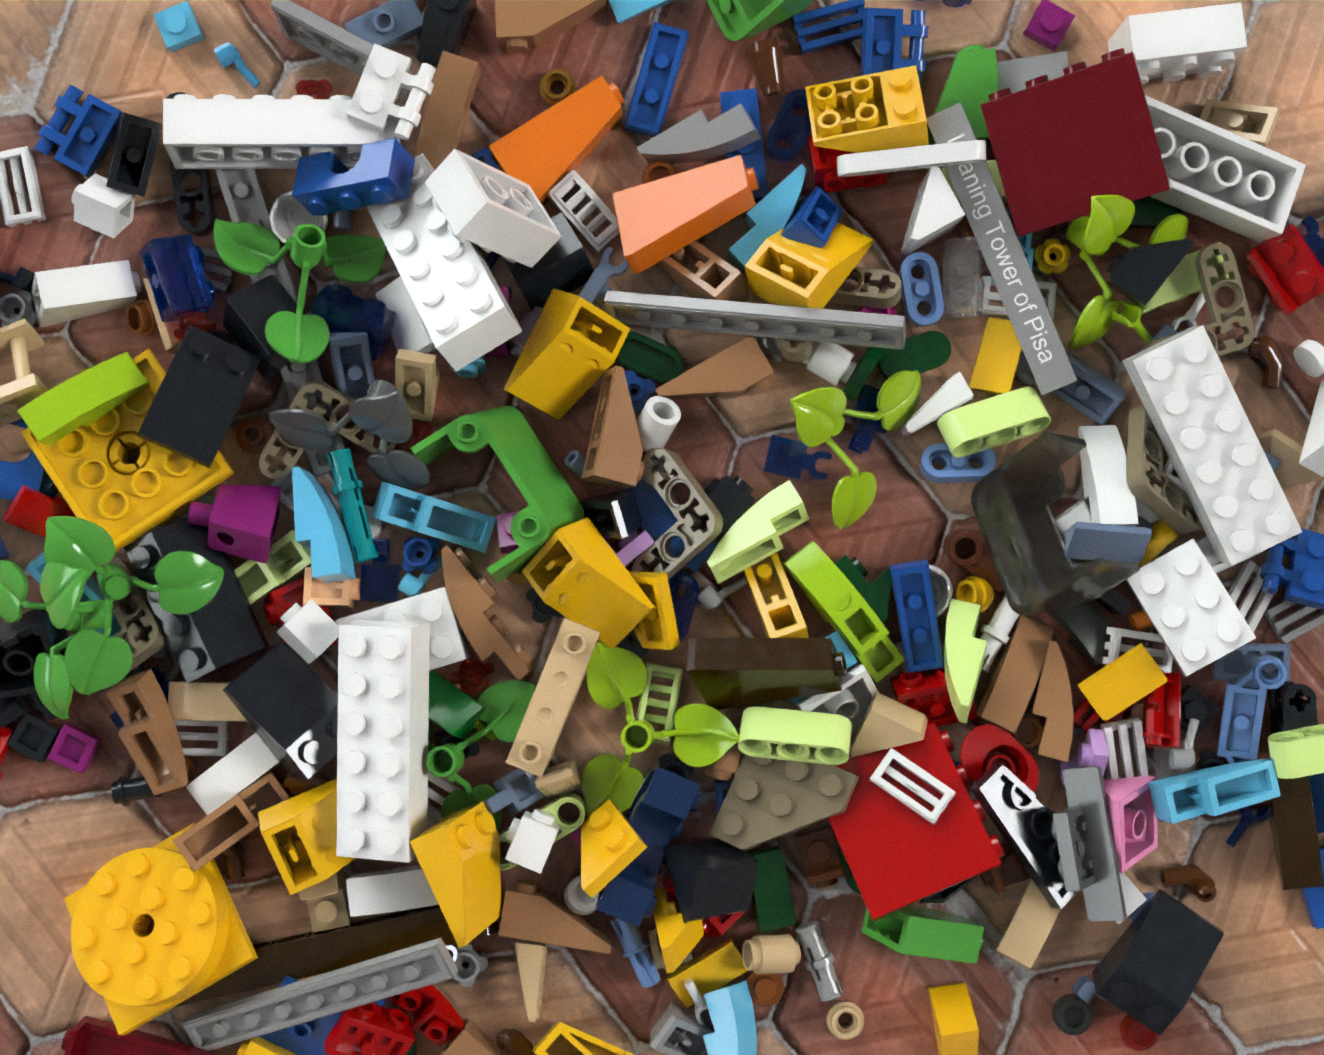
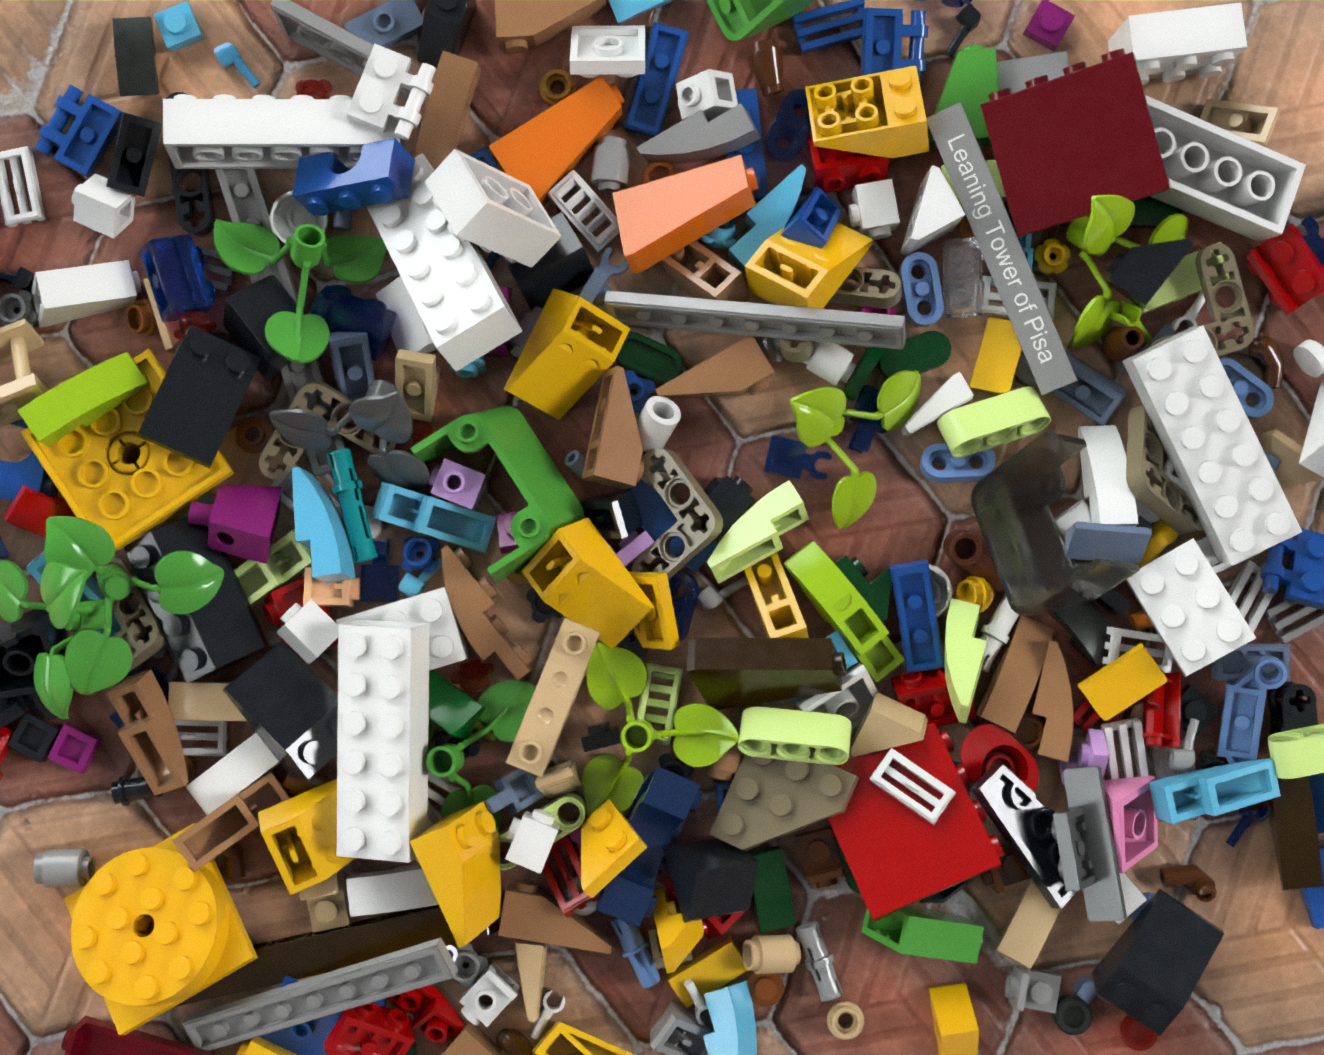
white beam [836,140,987,177] -> none
none -> light grey brick [33,849,95,887]
none -> pearl dark grey slope [112,17,160,96]
none -> lavender brick [428,458,490,511]
none -> white brick [459,961,520,1027]
none -> white hand [530,989,565,1040]
none -> red tile [542,835,598,918]
none -> white plate [570,25,645,78]
none -> black plate [581,721,621,752]
none -> light grey brick [591,136,630,194]
none -> white brick [676,69,738,121]
none -> medium azure plate [700,220,738,248]
none -> white brick [848,179,900,240]
none -> black hand [945,4,981,58]
none -> light grey bracket [1005,965,1062,1013]
none -> reddish brown cone [1102,326,1144,362]
none -> medium blue plate [1220,358,1274,419]

